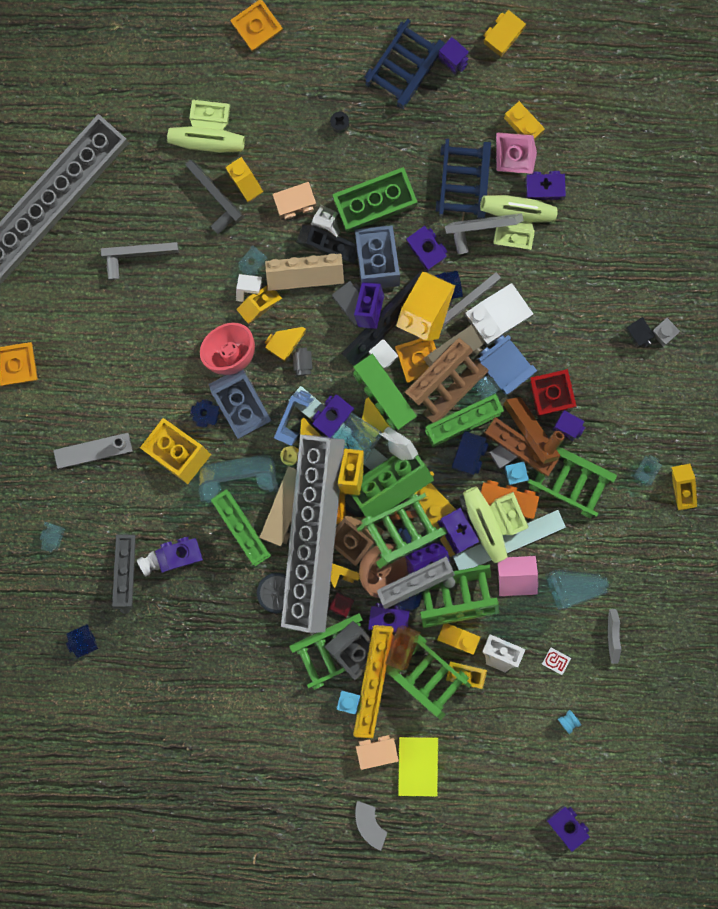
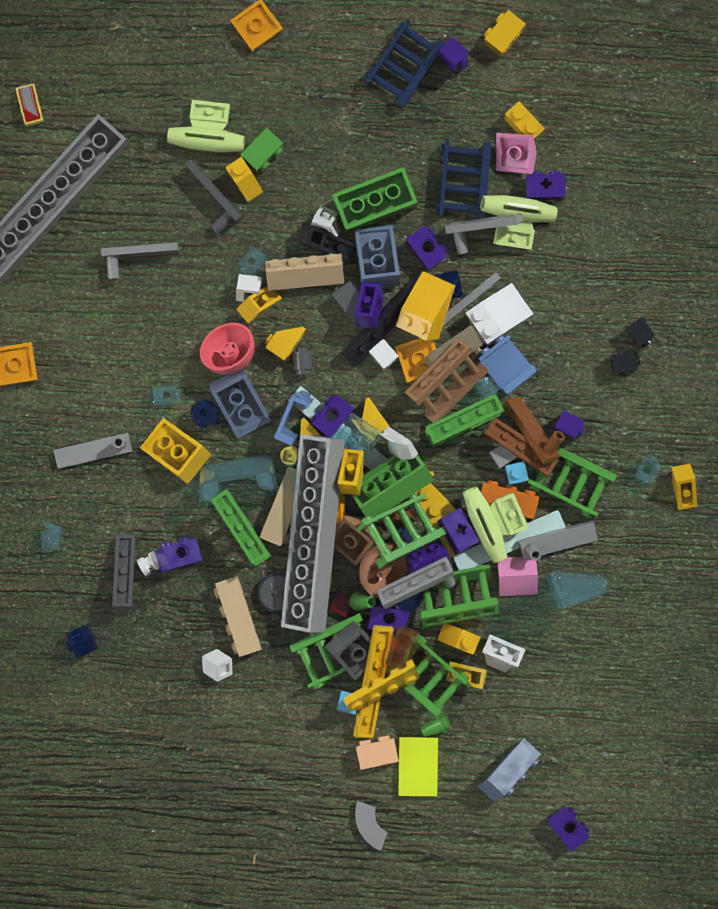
light nougat brick [273,182,316,220] -> none
black wheel [330,111,349,133] -> none
yellow slope [331,563,360,589] -> none
bright green brick [353,353,417,432] -> none
clear blue brick [451,431,488,477] -> none
red brick [529,369,577,417] -> none
white sticker [542,648,571,675] -> none
medium azure wheel [558,710,581,734] -> none
light grey tile [608,609,621,664] -> none
light grey brick [653,318,680,347] -> none
none -> slope [16,83,44,127]
none -> clear light blue brick [152,385,181,407]
none -> white panel [202,649,232,682]
none -> tan brick [213,576,262,657]
none -> bright green brick [240,128,284,174]
none -> yellow wing [343,659,419,711]
none -> bright green cone [349,592,376,611]
none -> bright green cone [420,715,451,737]
none -> sand blue wedge [477,738,541,802]
none -> light grey piece [519,521,598,561]
none -> black brick [610,350,640,375]

